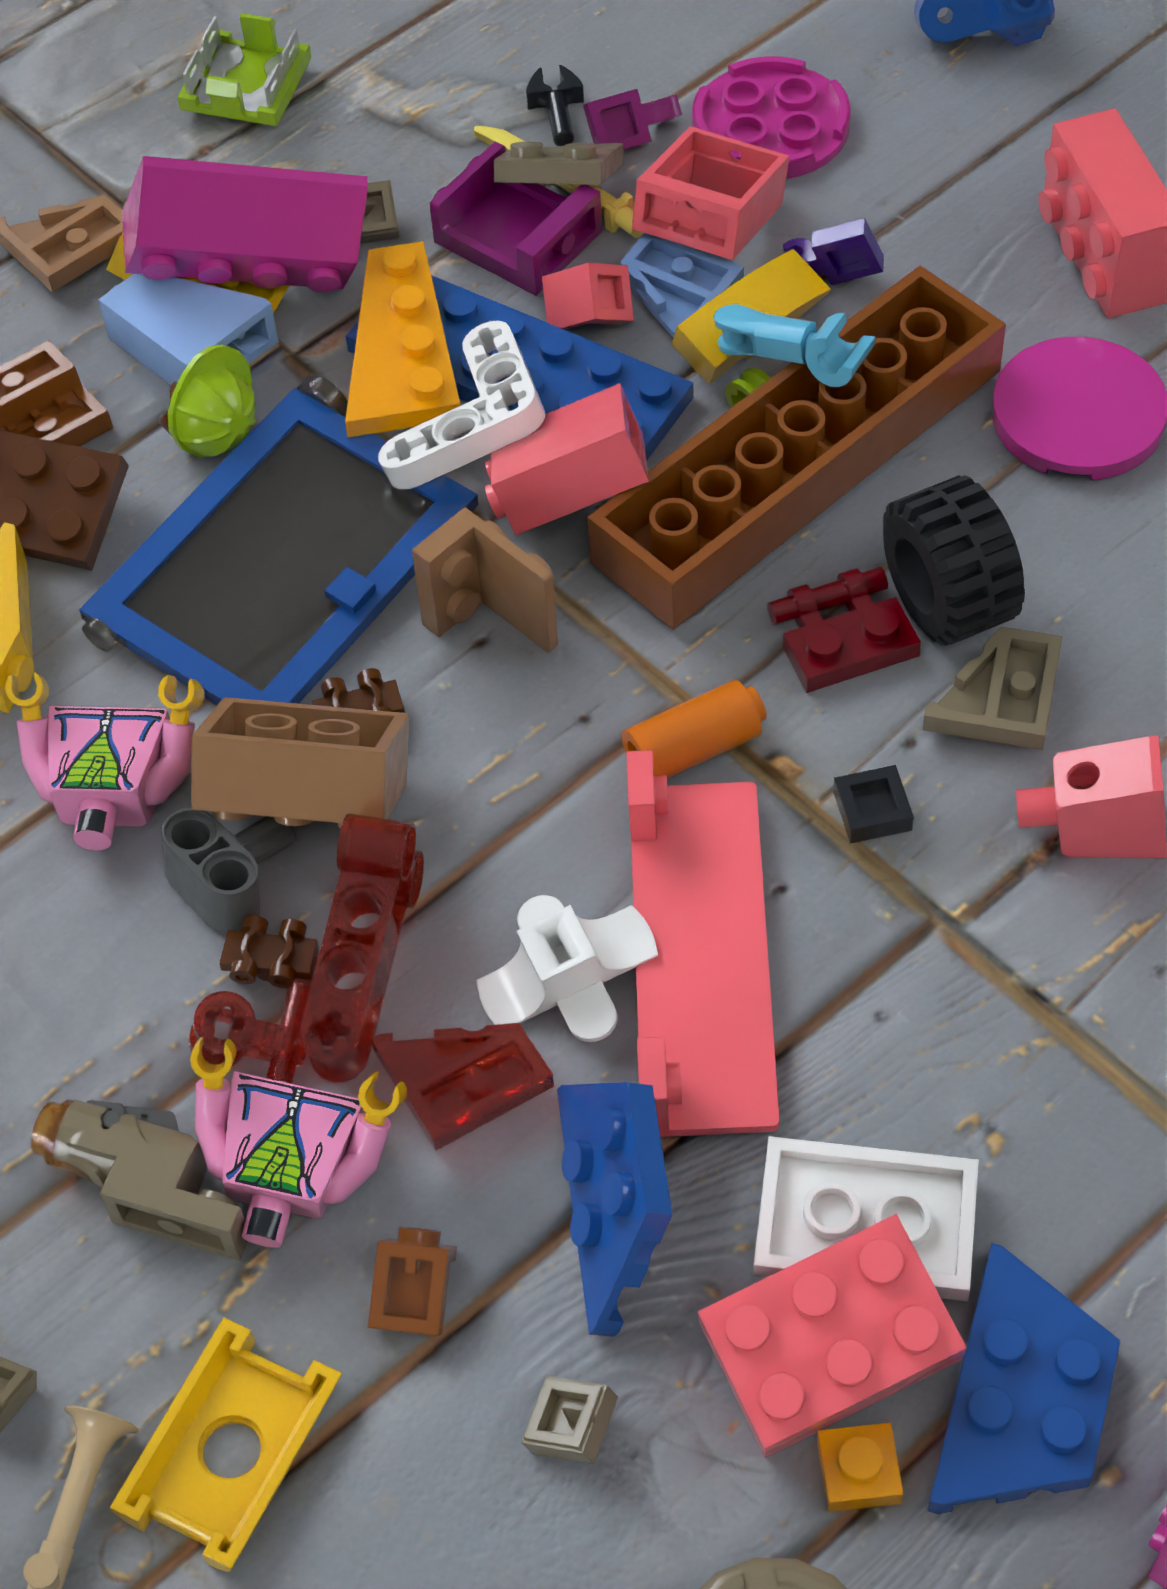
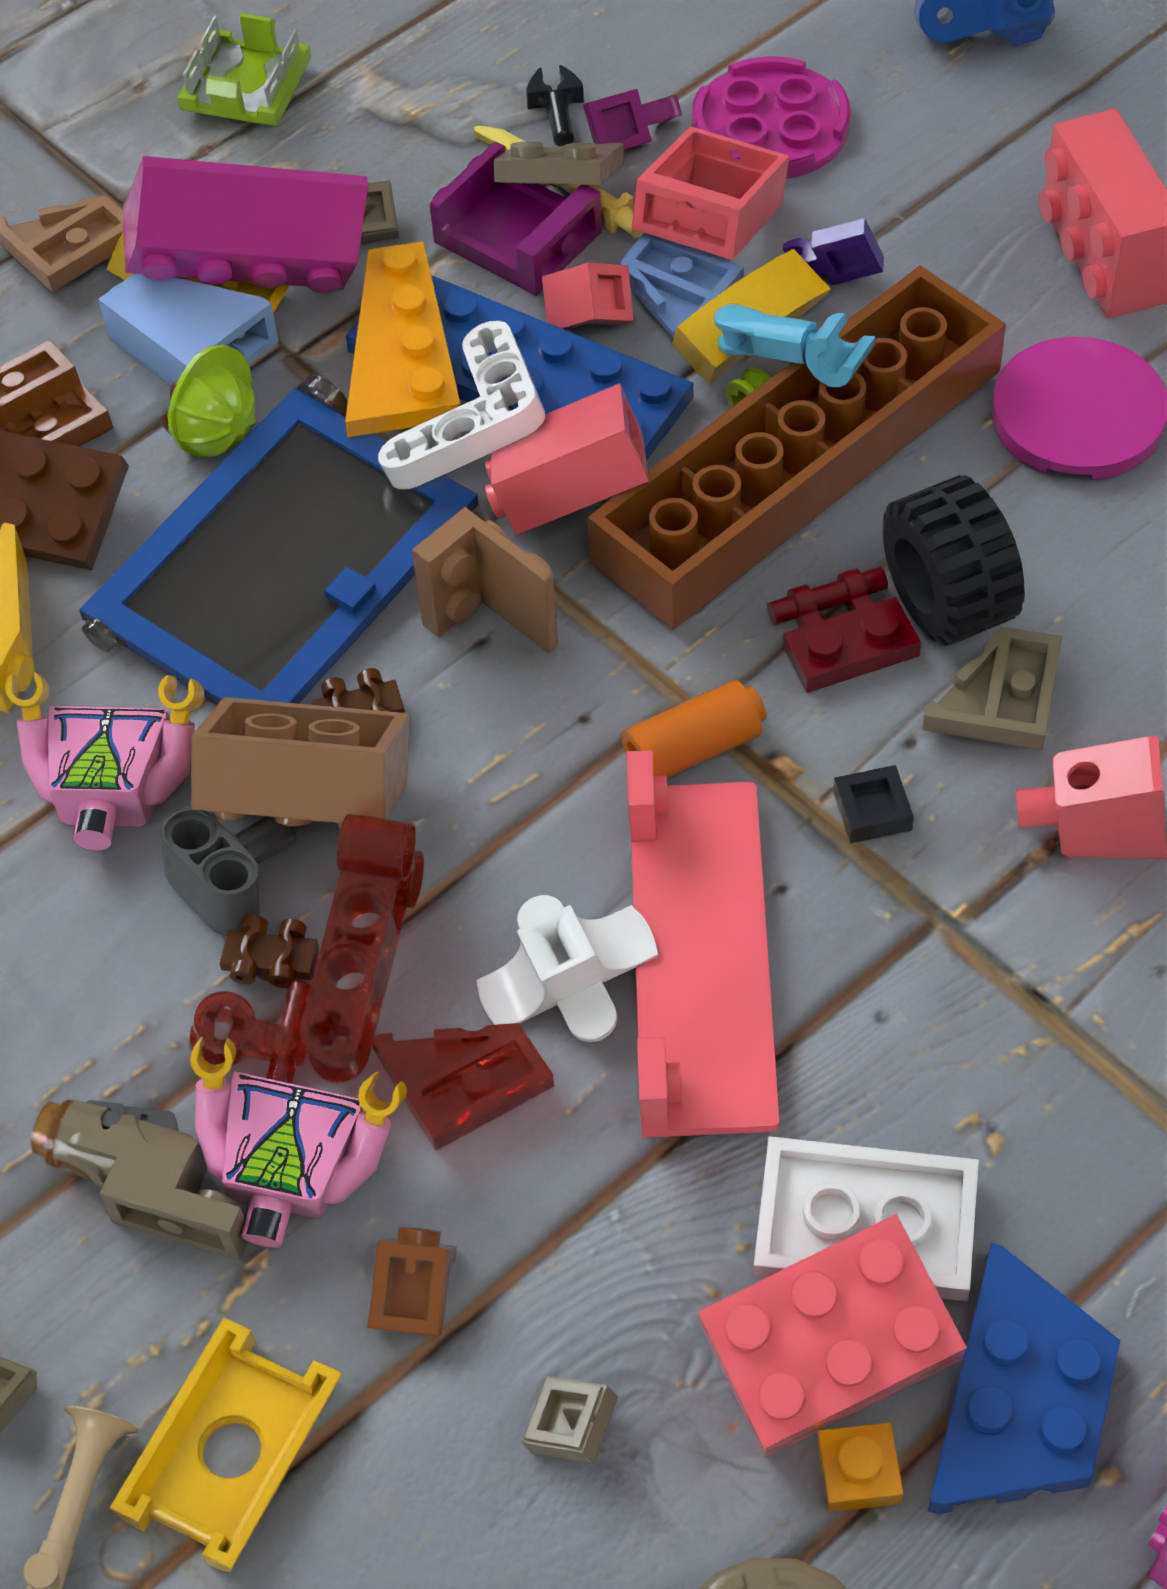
blue wing [557,1082,672,1337] -> none

